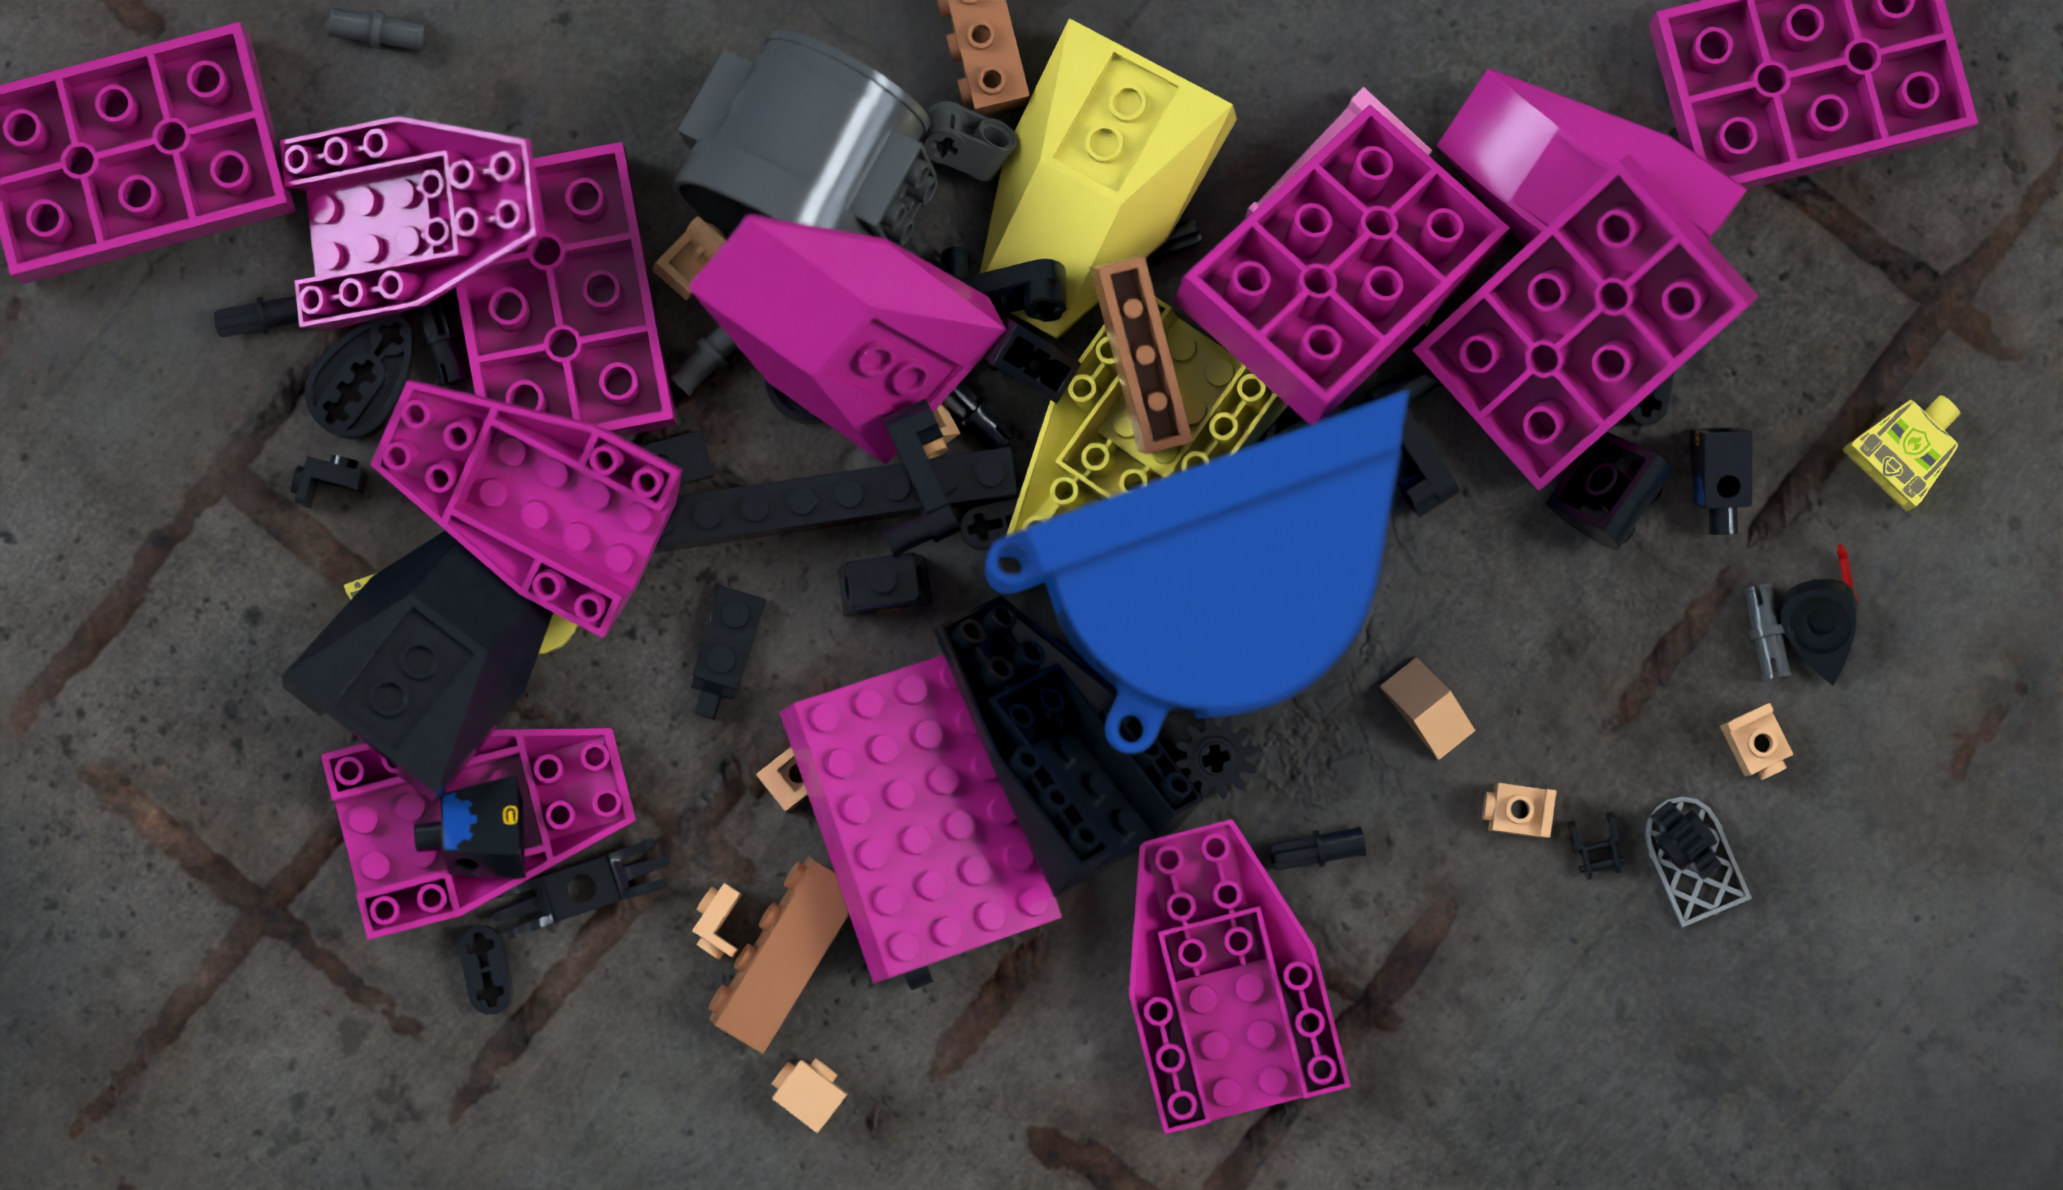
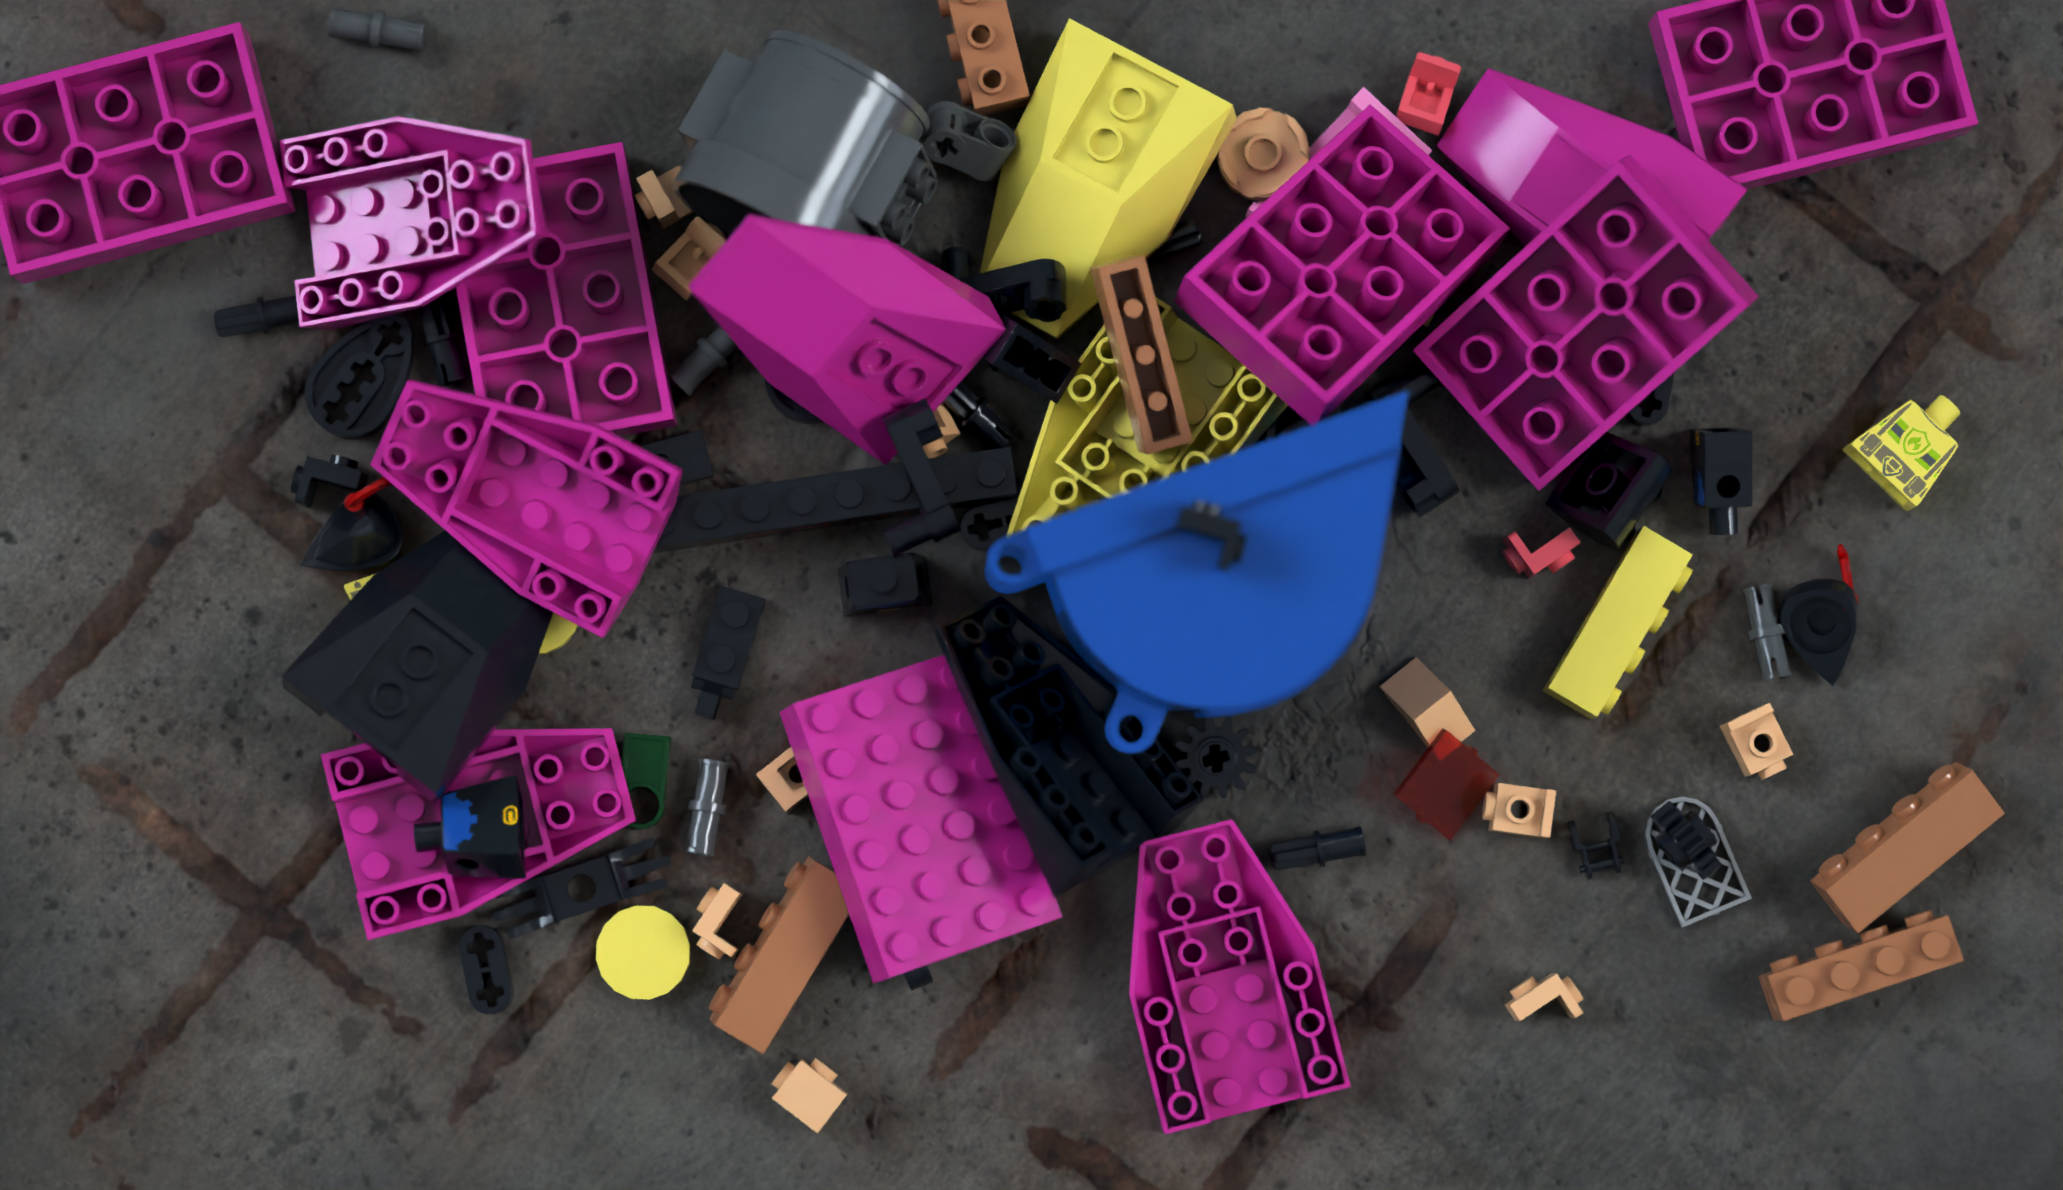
none -> black piece [300,477,403,571]
none -> light yellow tile [596,905,691,1000]
none -> dark green piece [622,733,671,830]
none -> light nougat bracket [634,166,693,229]
none -> dark grey pin [684,759,730,857]
none -> black bracket [1174,500,1247,571]
none -> light nougat tile [1216,108,1310,202]
none -> clear red piece [1393,729,1500,841]
none -> coral bracket [1396,52,1461,136]
none -> coral bracket [1502,527,1581,579]
none -> light nougat bracket [1505,973,1583,1021]
none -> light yellow brick [1542,526,1693,720]
none -> nougat brick [1758,909,1964,1021]
none -> nougat brick [1810,762,2005,933]

